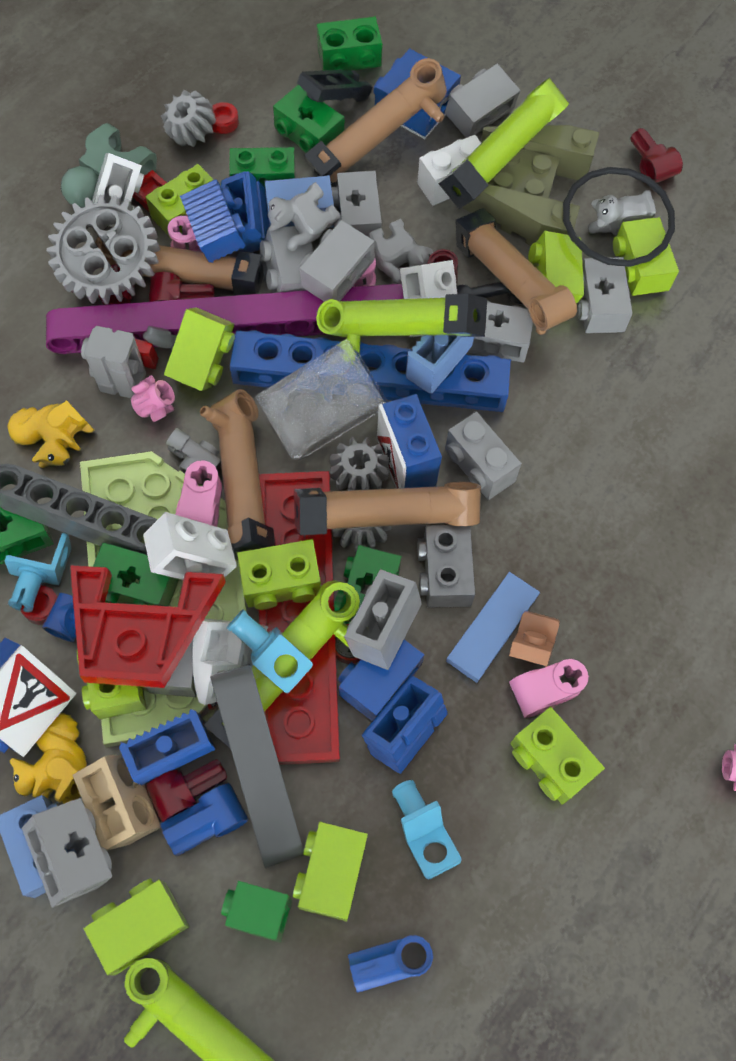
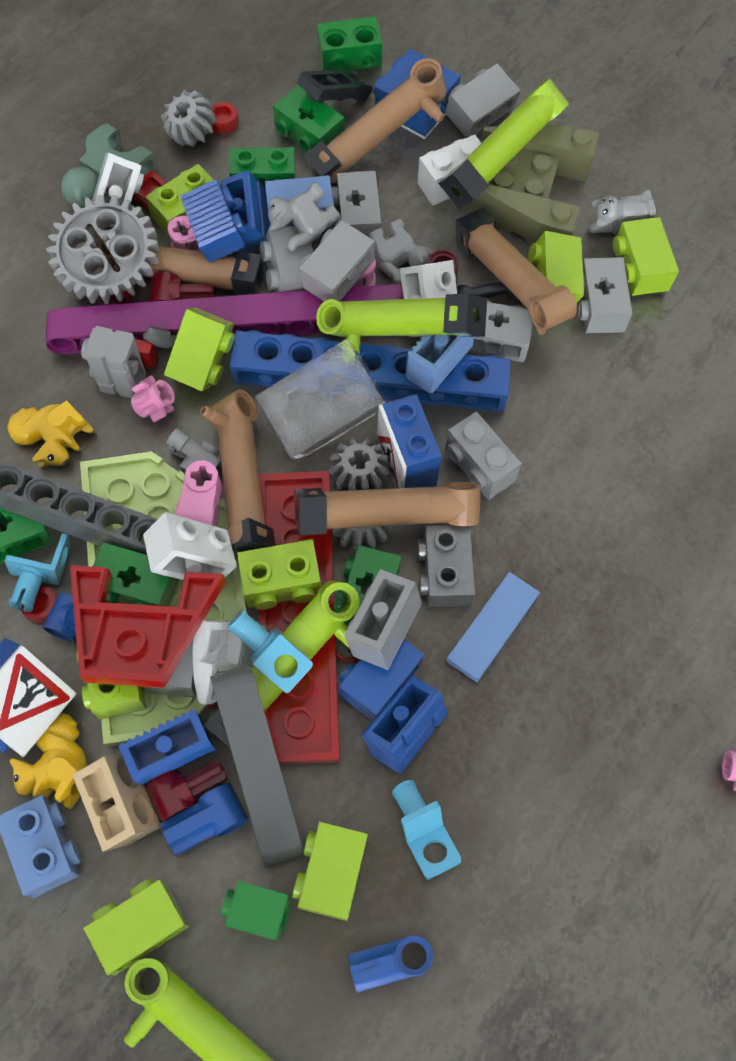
light grey brick [22,798,112,908] -> none
nougat bracket [509,611,560,666] -> none
bright pink piece [509,659,589,718] -> none
lime brick [510,706,605,805] -> none
black piece [563,167,675,267] -> none
dark red axle [630,128,683,183] -> none

